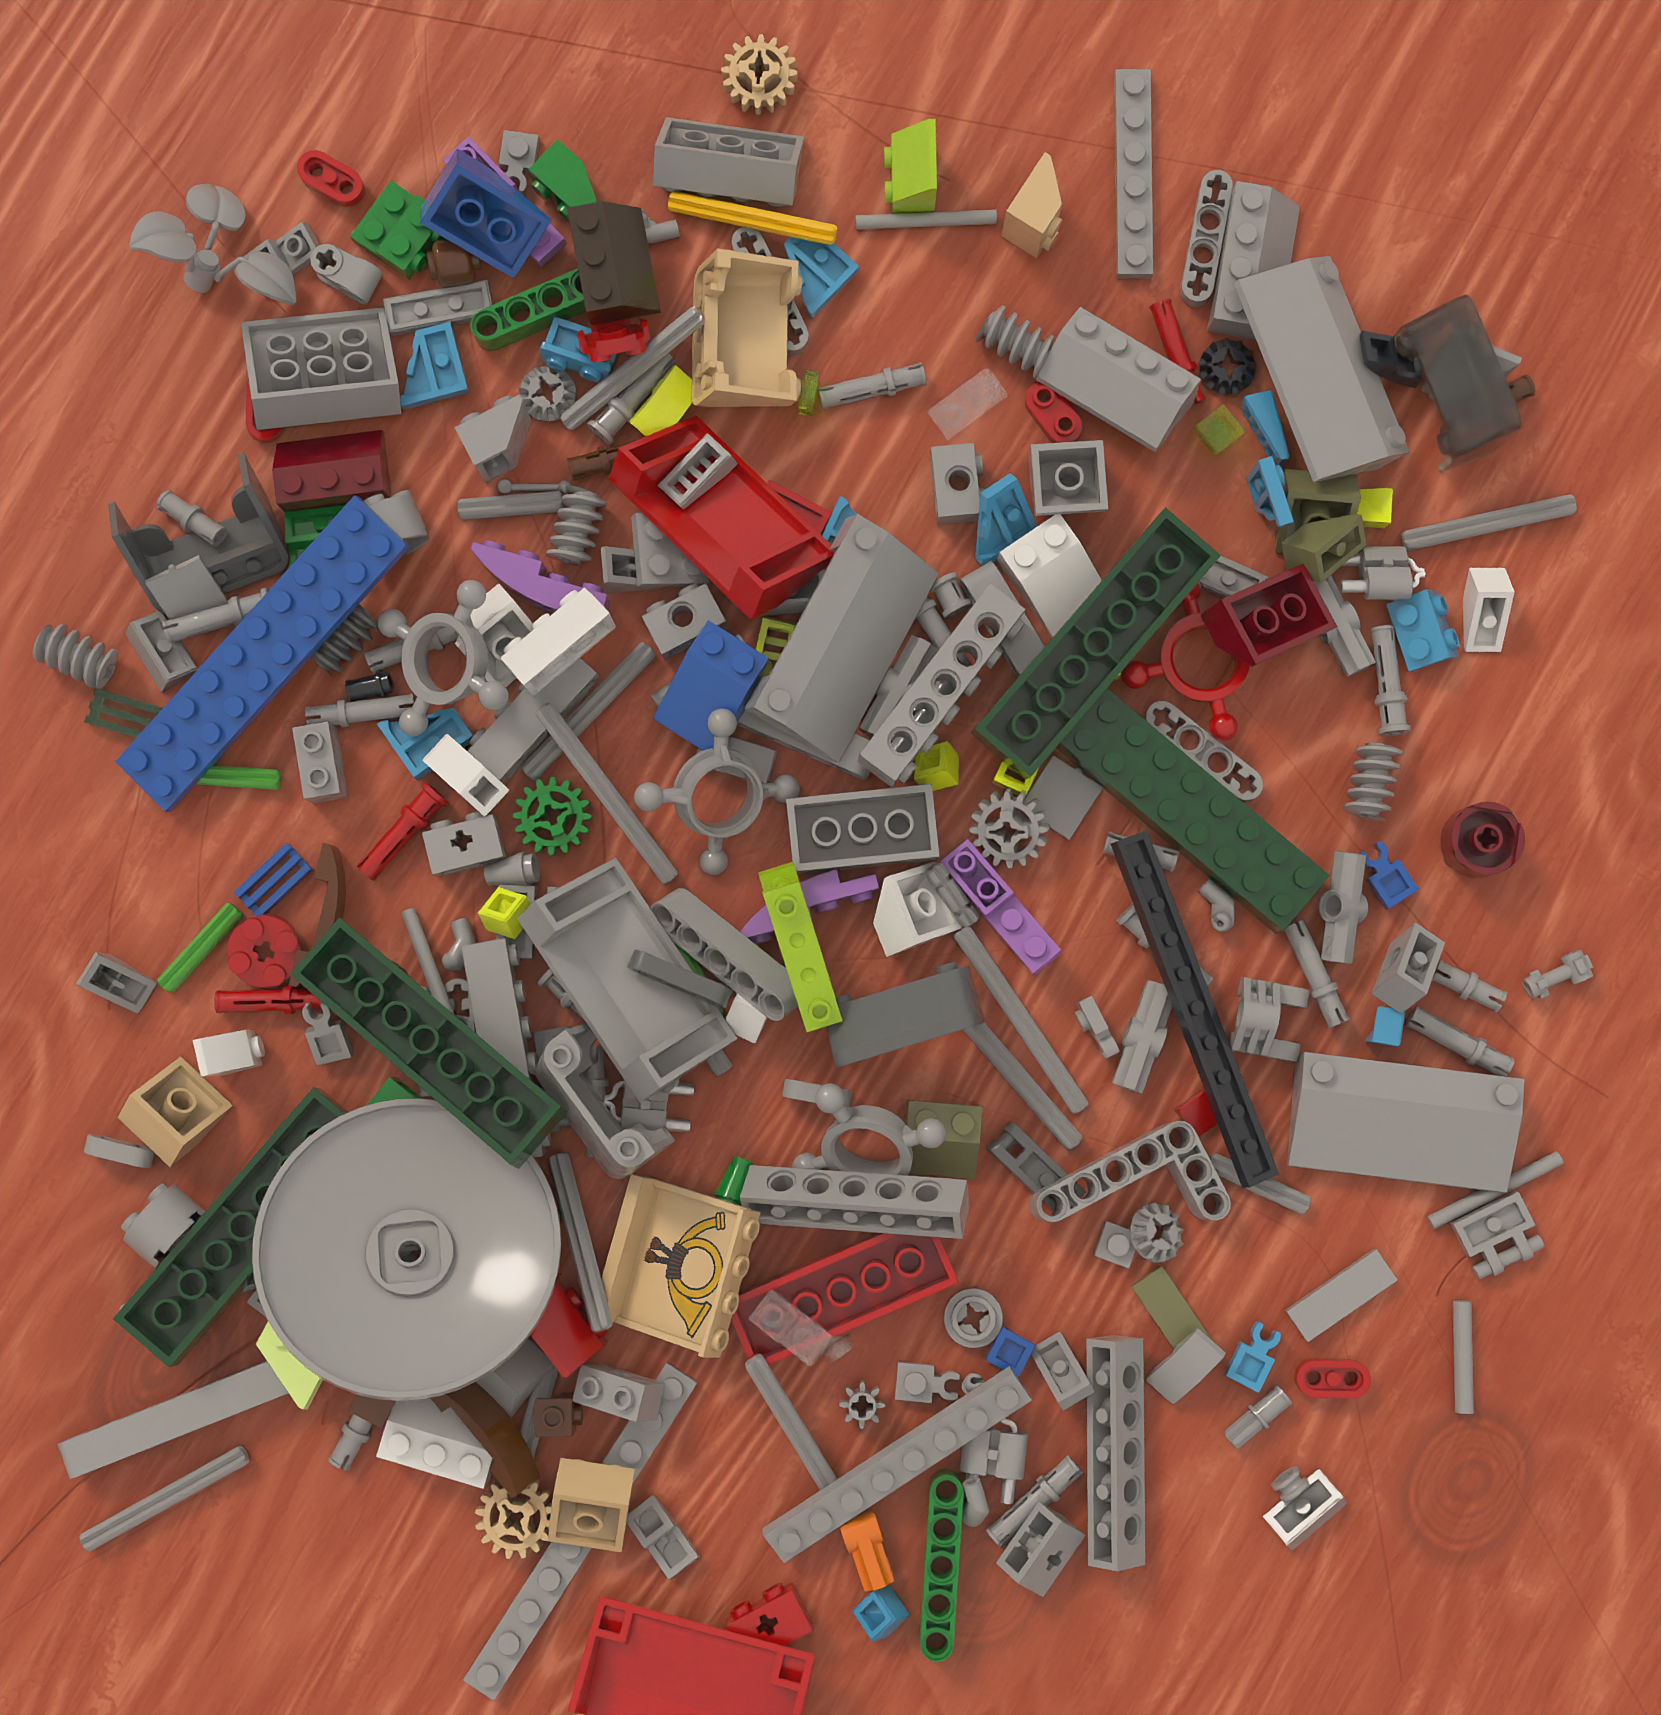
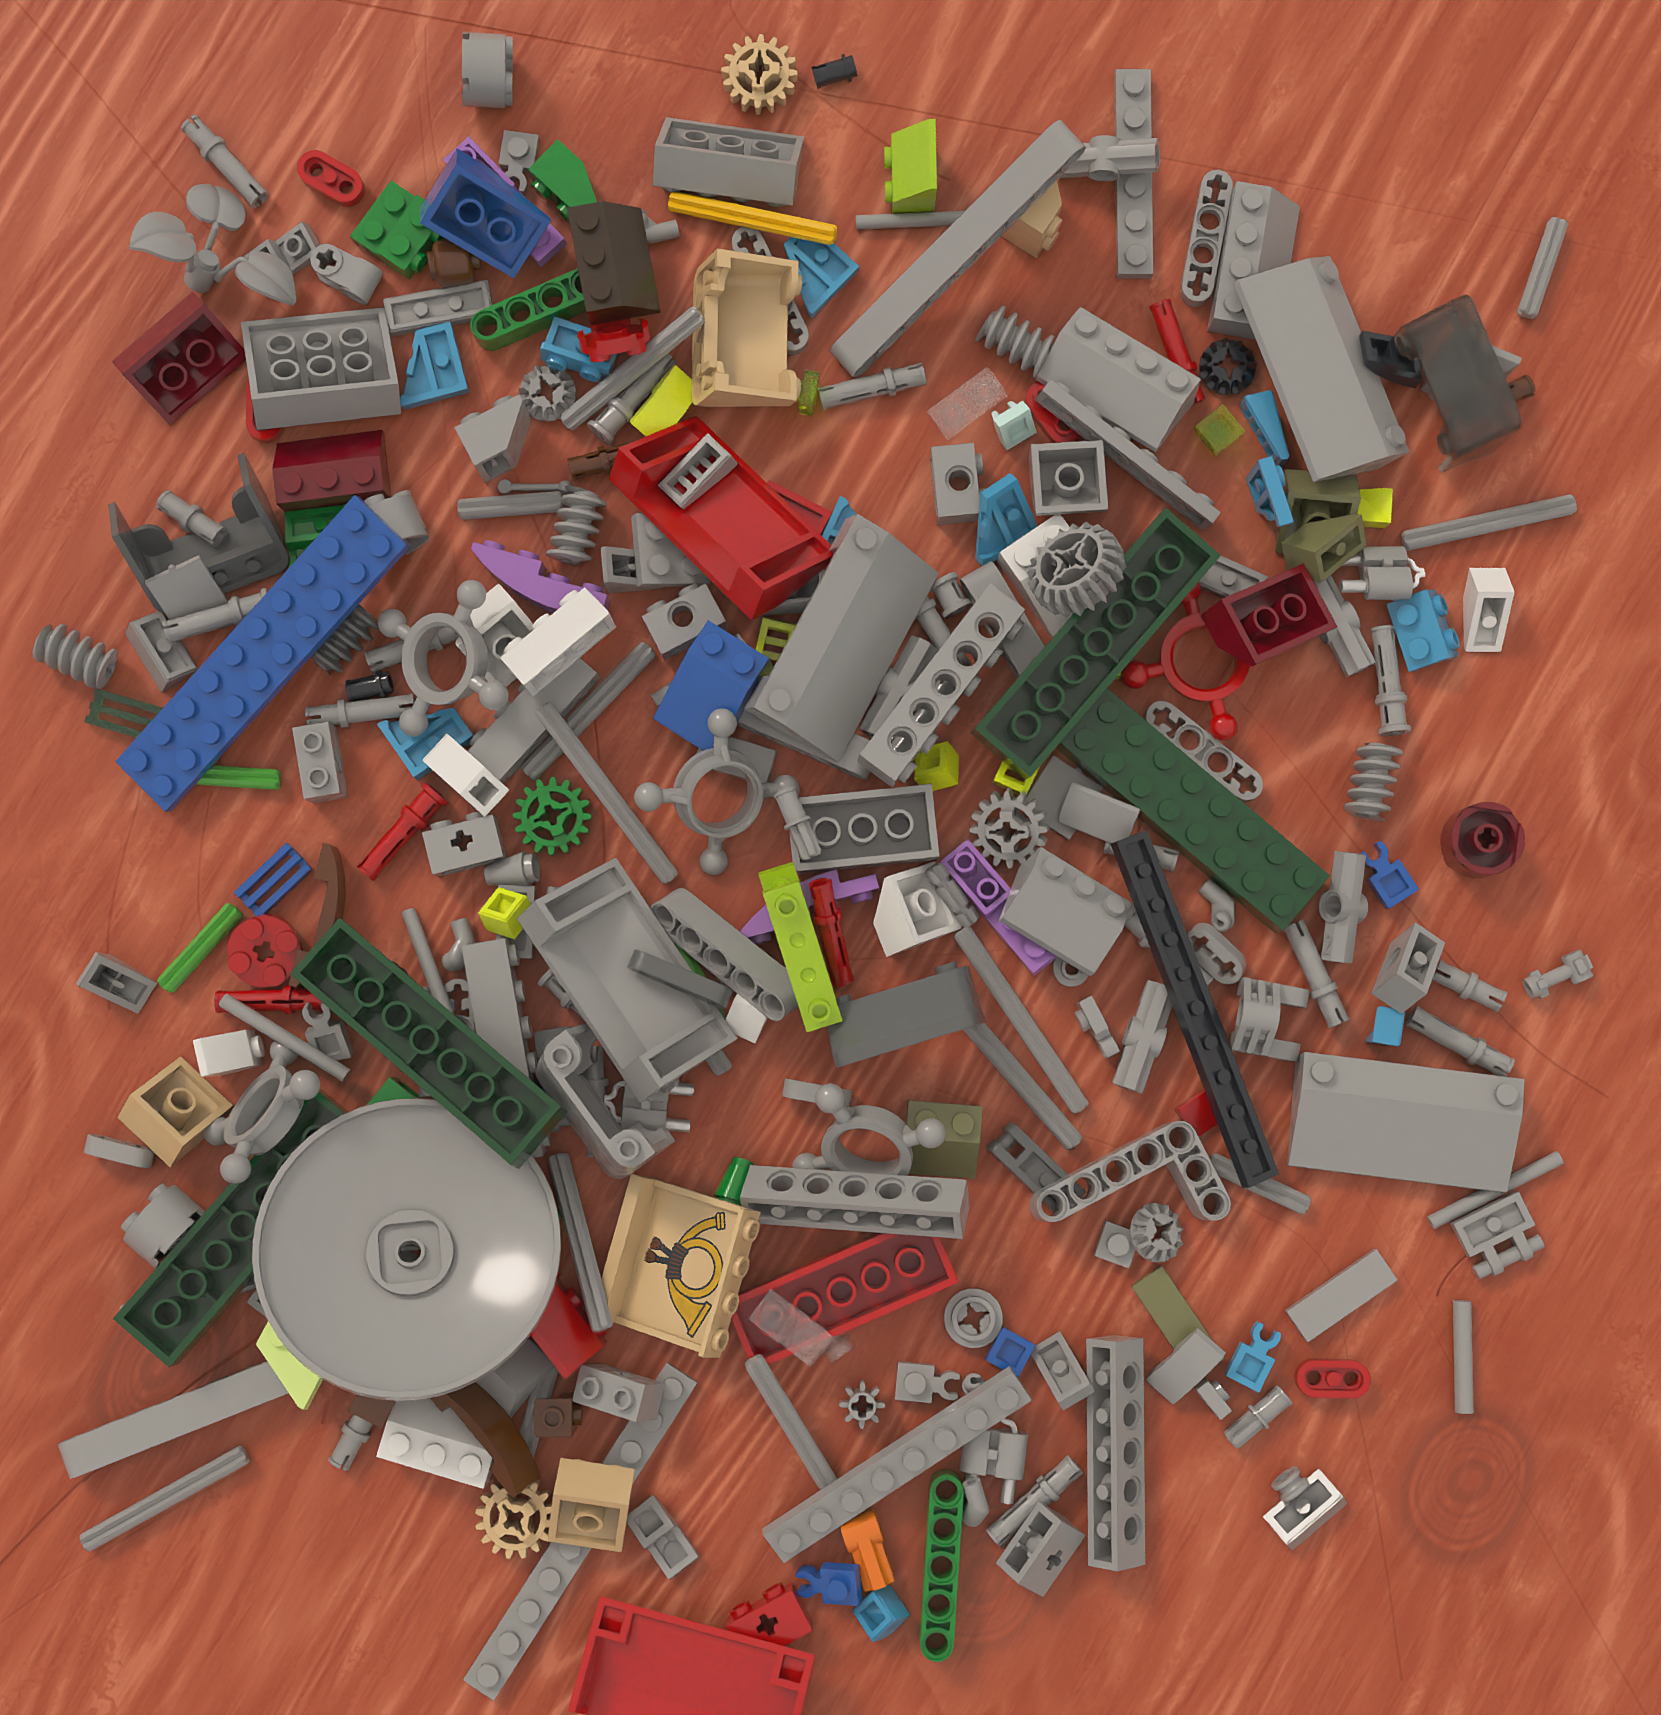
none -> dark red slope [112,291,246,425]
none -> light grey pin [181,114,269,208]
none -> light grey piece [203,1040,320,1184]
none -> light grey bar [219,994,351,1082]
none -> light grey brick [462,32,513,108]
none -> light grey axle [773,786,821,860]
none -> blue plate [795,1562,862,1606]
none -> red pin [809,878,854,987]
none -> black pin [811,54,858,89]
none -> light grey beam [830,120,1086,378]
none -> light aqua tile [991,401,1037,450]
none -> light grey slope [999,847,1131,976]
none -> light grey gear [1027,522,1127,618]
none -> light grey plate [1034,380,1221,531]
none -> light grey plate [1053,957,1088,987]
none -> light grey slope [1058,782,1140,843]
none -> light grey piece [1060,135,1161,181]
none -> light grey beam [1187,923,1247,985]
none -> light grey plate [1193,1378,1232,1420]
none -> light grey axle [1517,217,1568,319]

